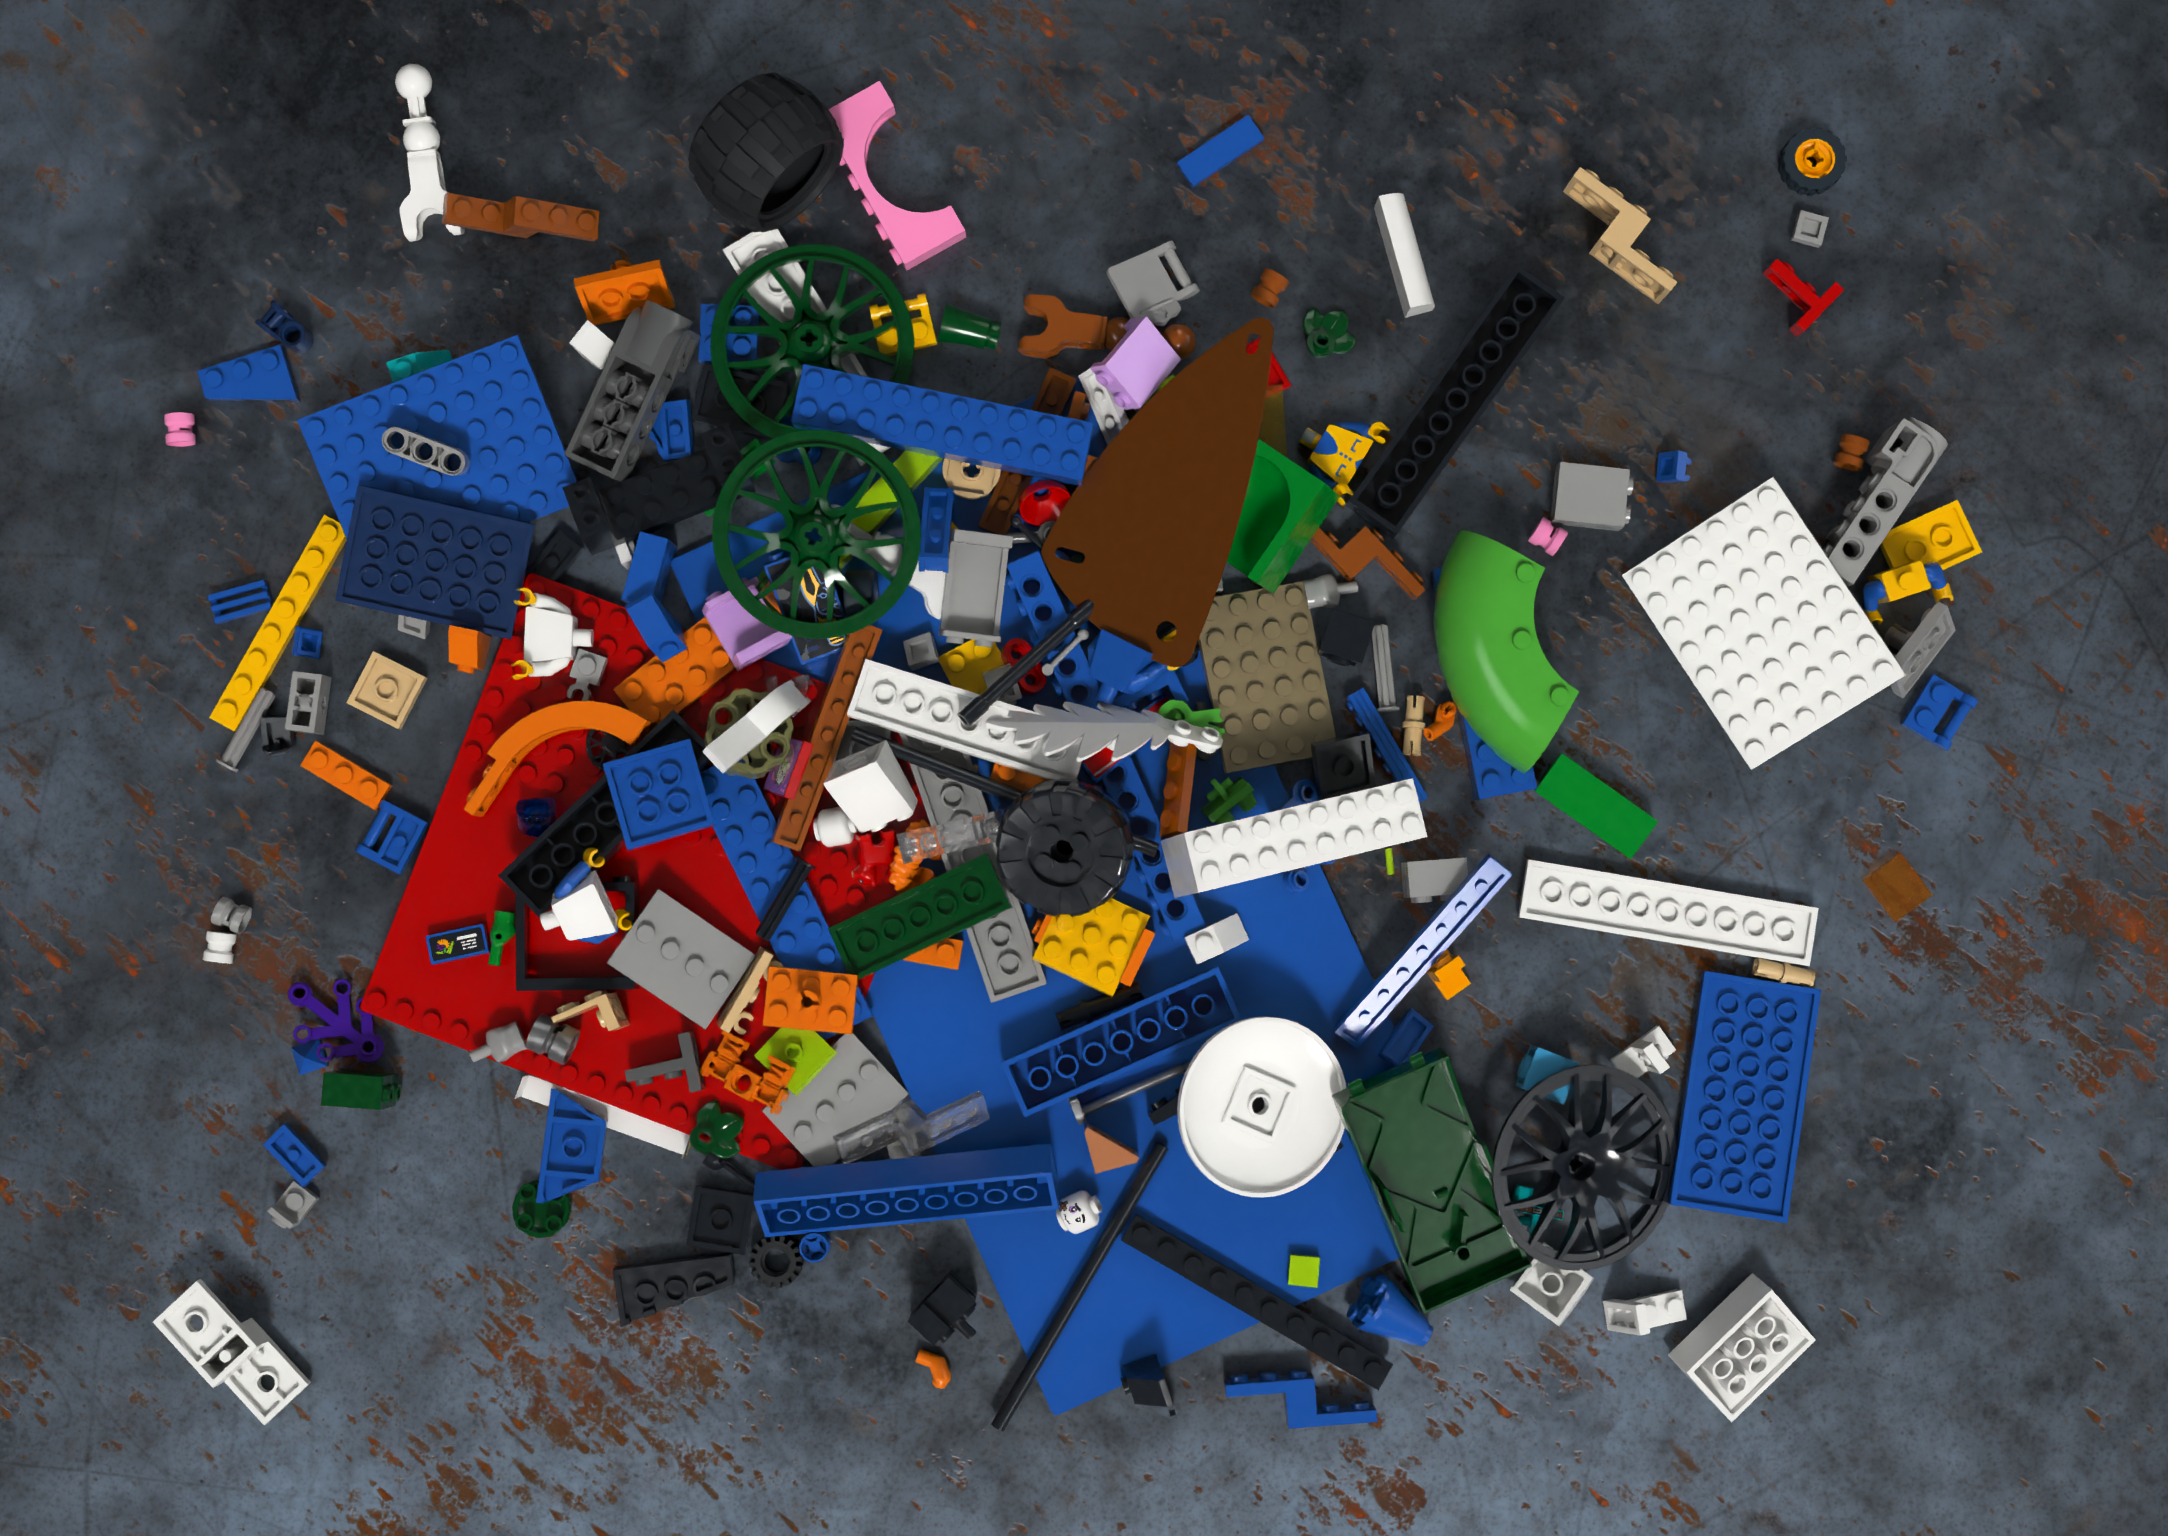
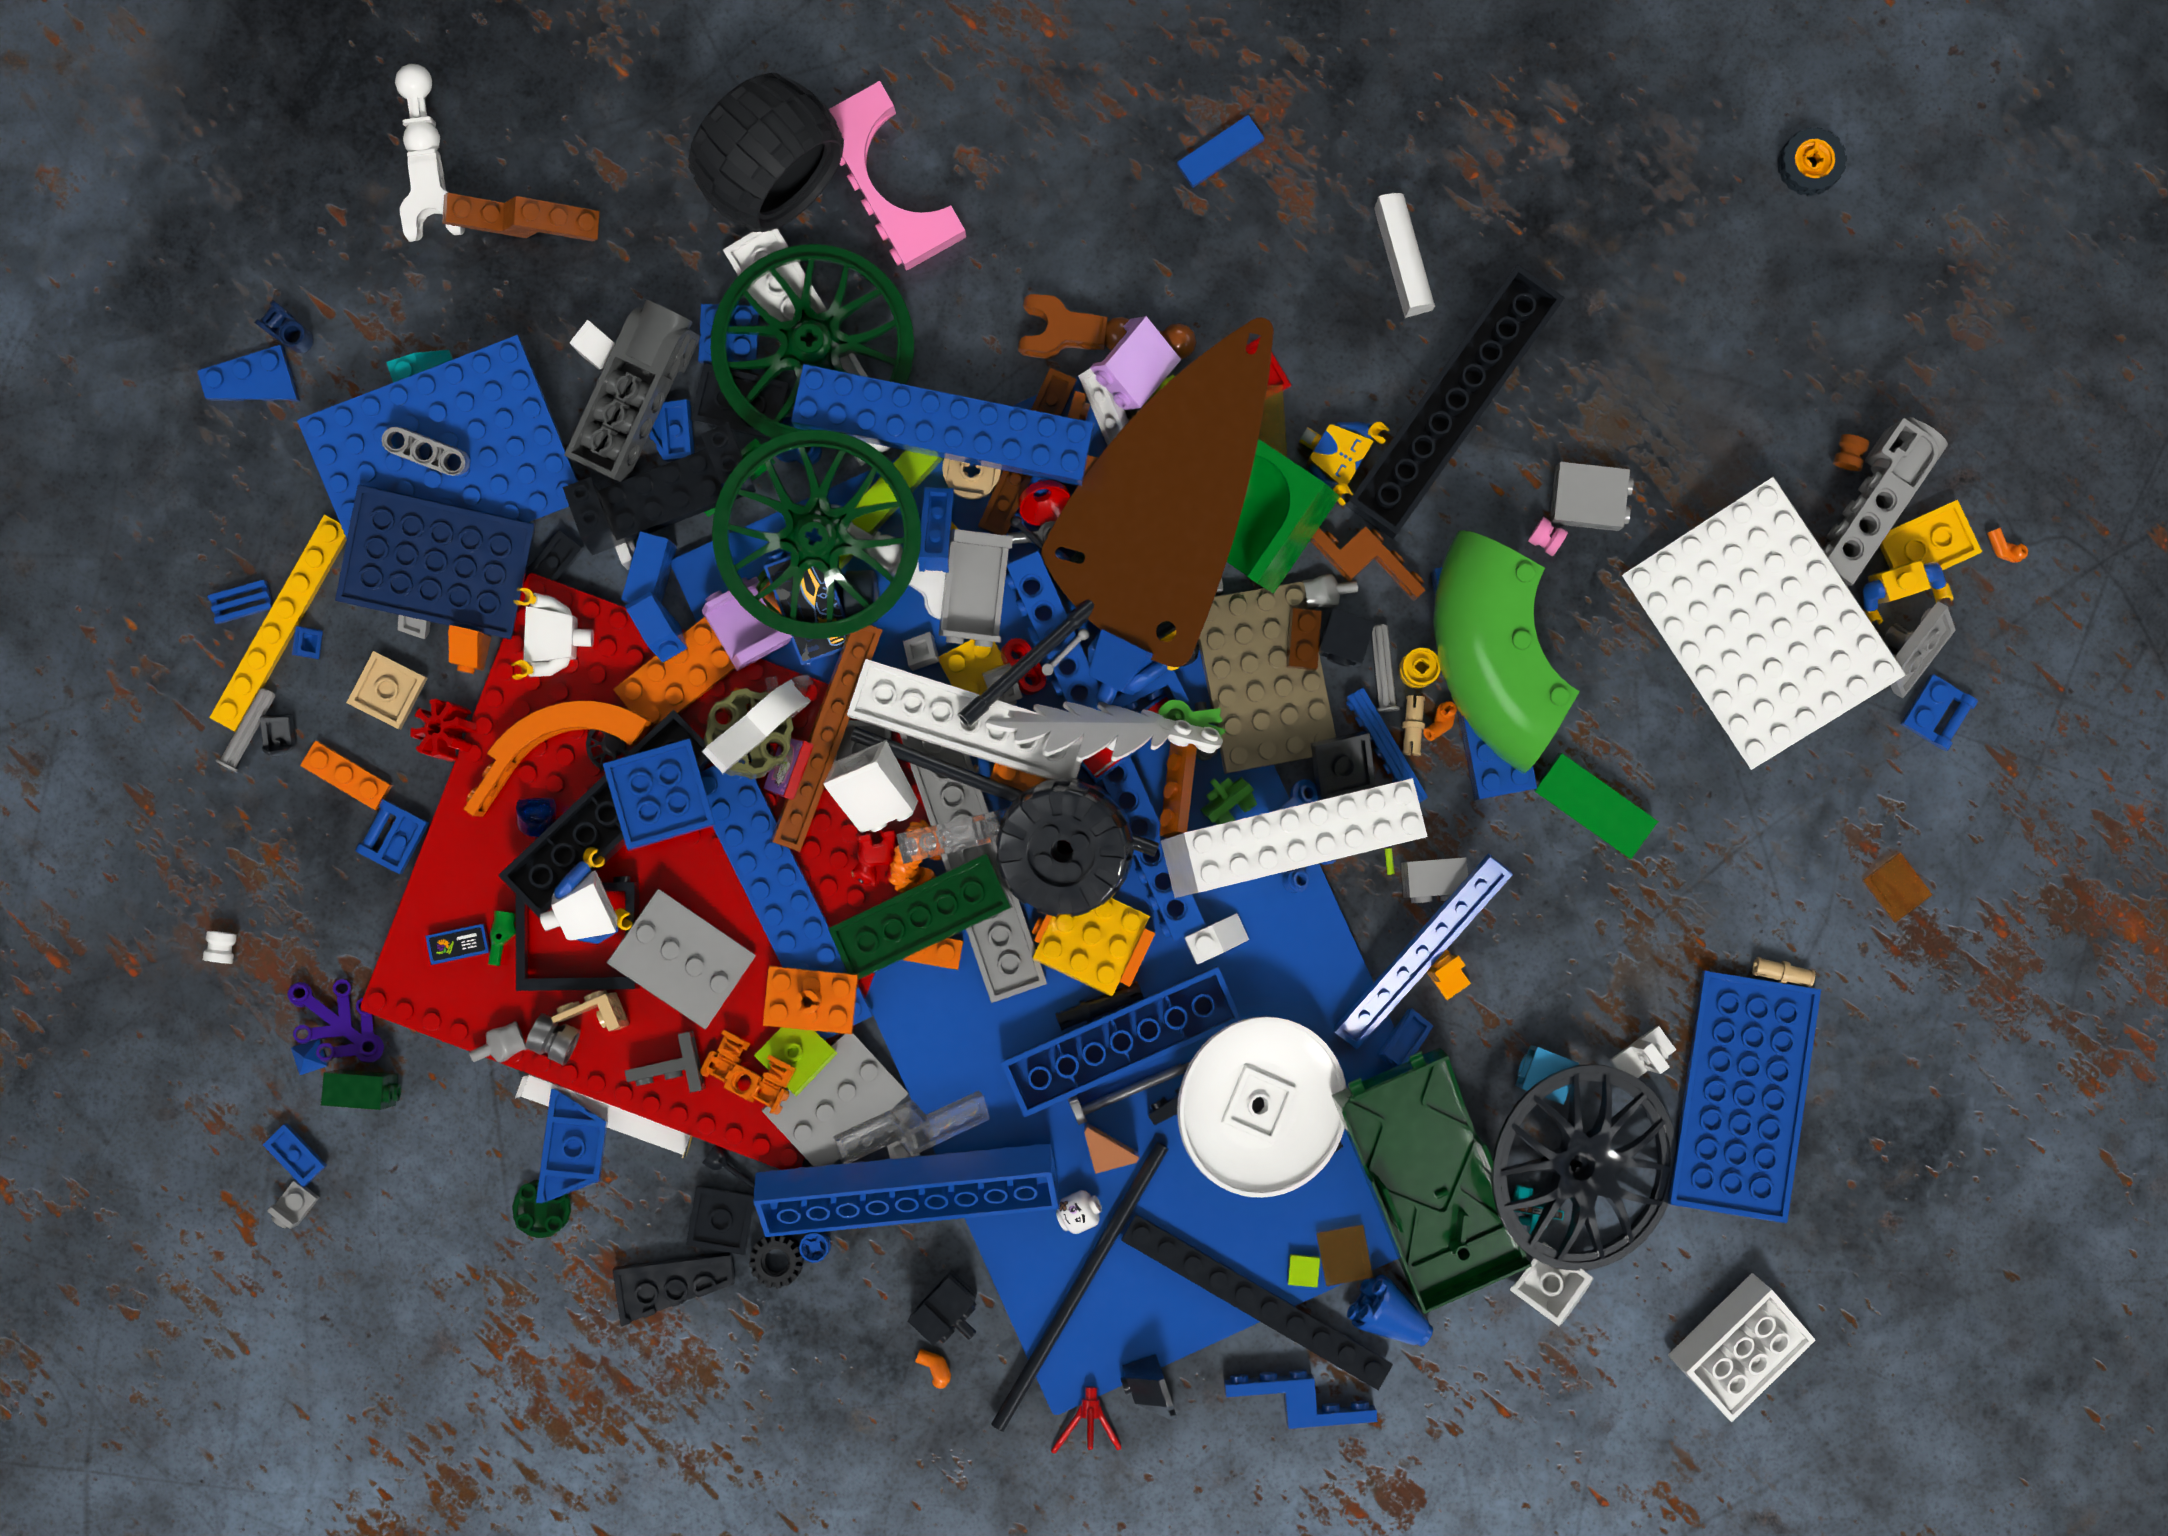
white bracket [153,1279,311,1425] -> none
bright pink wheel [164,412,196,447] -> none
light grey wheel [211,897,252,934] -> none
light grey brick [285,671,332,735] -> none
light grey plate [567,649,608,701] -> none
orange plate [574,259,675,326] -> none
dark green plate [689,1100,745,1158] -> none
tan plate [716,946,783,1035] -> none
black axle [756,855,817,940] -> none
white head [813,807,859,847] -> none
yellow plate [869,293,937,356] -> none
dark green plant [937,303,1002,350] -> none
light grey piece [1106,240,1200,326] -> none
dark orange wheel [1250,268,1289,309] -> none
dark green plate [1303,308,1357,358] -> none
white plate [1518,859,1819,966] -> none
tan bracket [1563,167,1677,304] -> none
white bracket [1603,1289,1687,1335] -> none
blue tile [1656,450,1691,483] -> none
red bracket [1762,258,1844,337] -> none
light grey plate [1791,210,1829,248] -> none
none -> red gear [410,698,476,762]
none -> red plant [1051,1386,1122,1454]
none -> reddish brown plate [1286,608,1322,670]
none -> clear orange piece [1316,1224,1373,1286]
none -> yellow wheel [1398,648,1441,689]
none -> orange arm [1987,528,2028,563]

